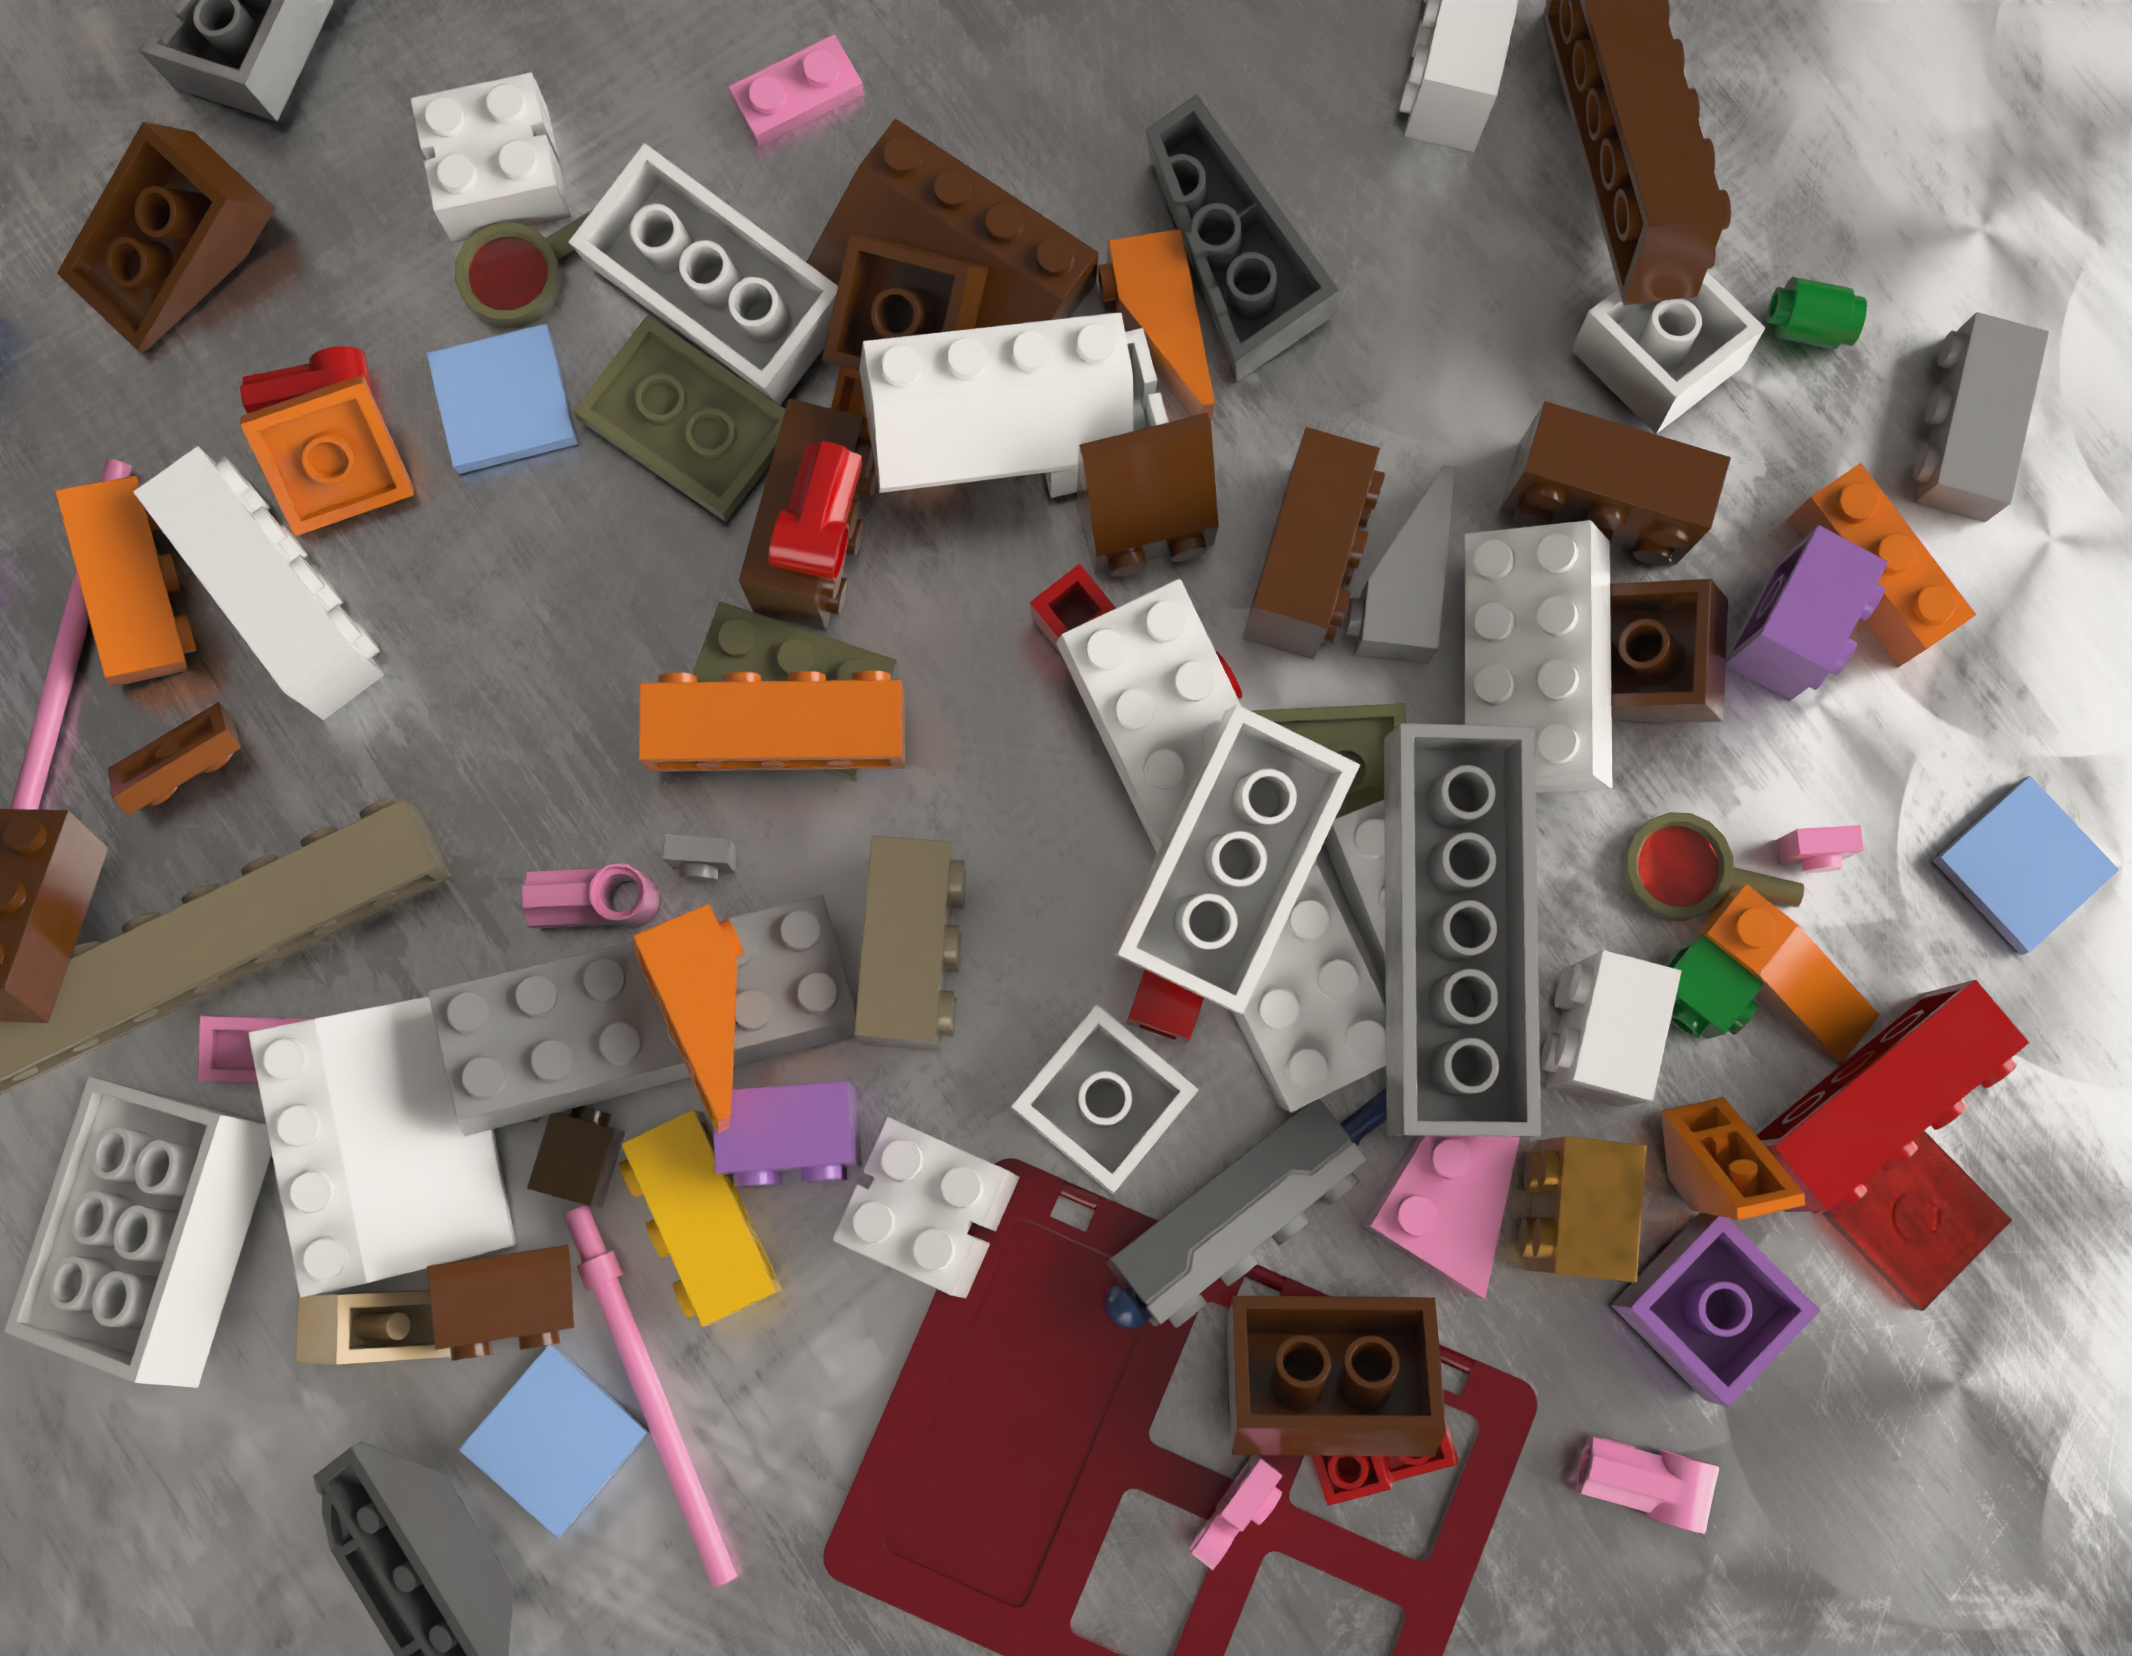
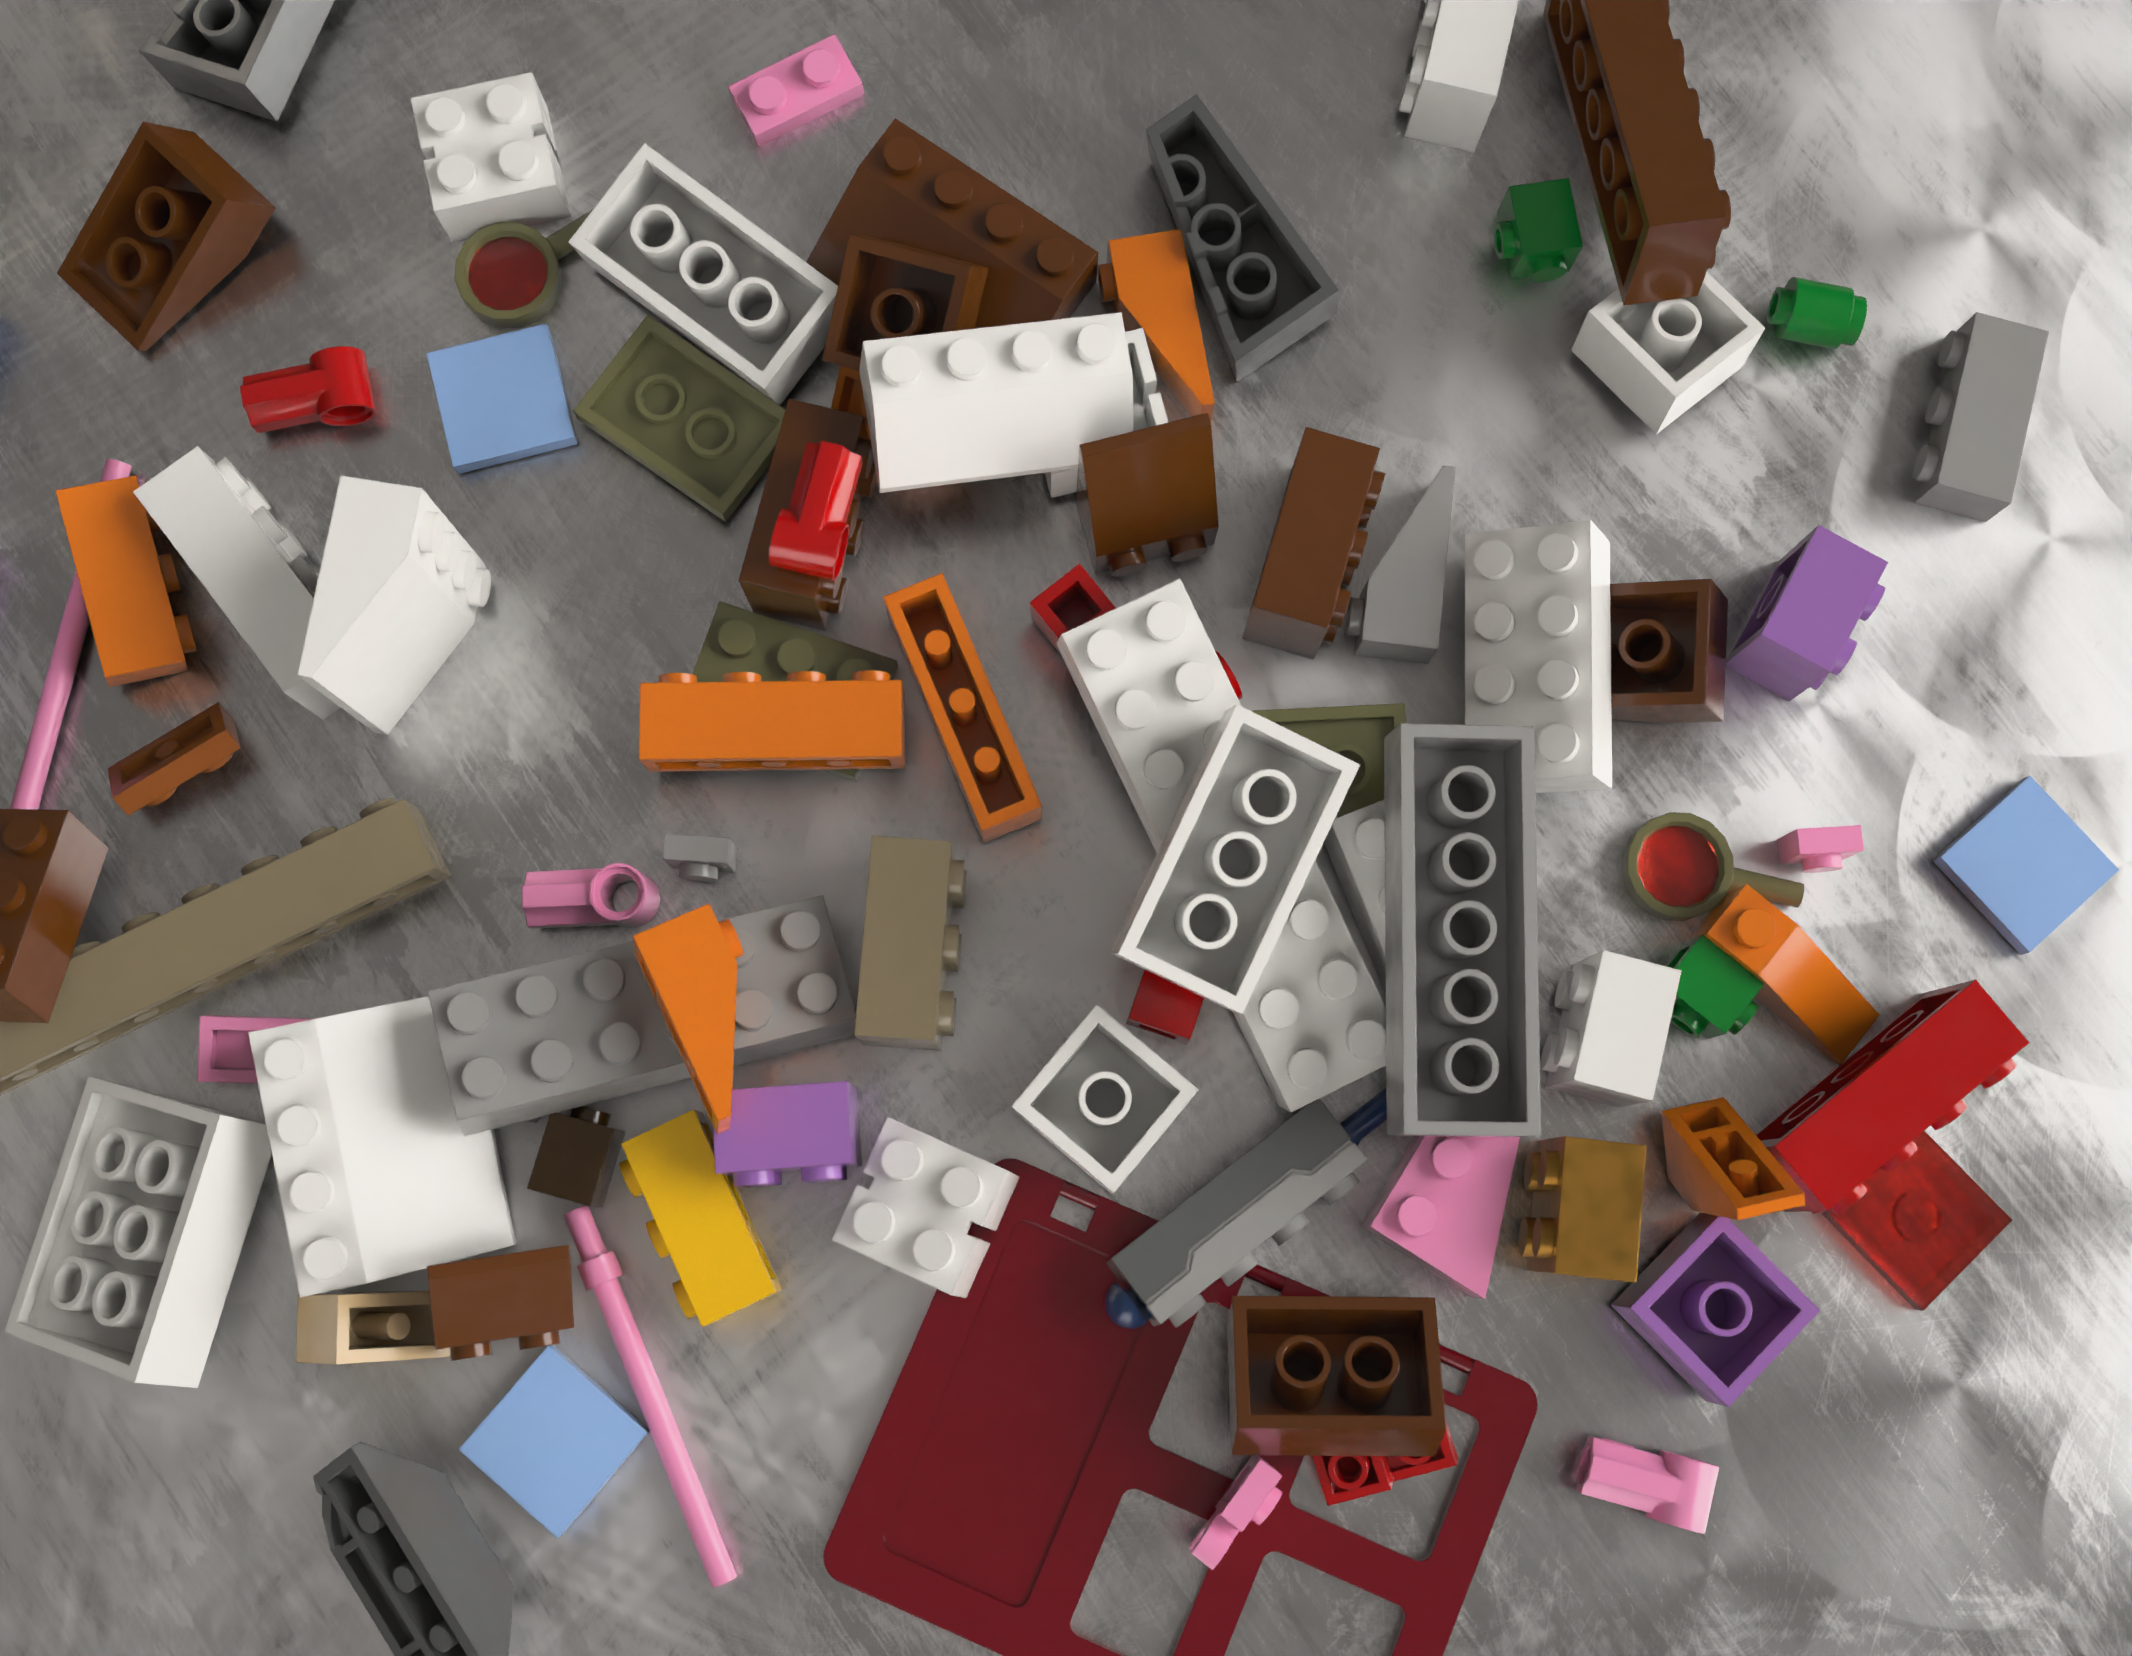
orange plate [240,374,414,537] -> none
reddish brown brick [1499,401,1731,566] -> none
orange brick [1787,463,1976,667] -> none
none -> white slope [297,476,491,735]
none -> orange brick [883,573,1042,843]
none -> green brick [1494,178,1583,283]

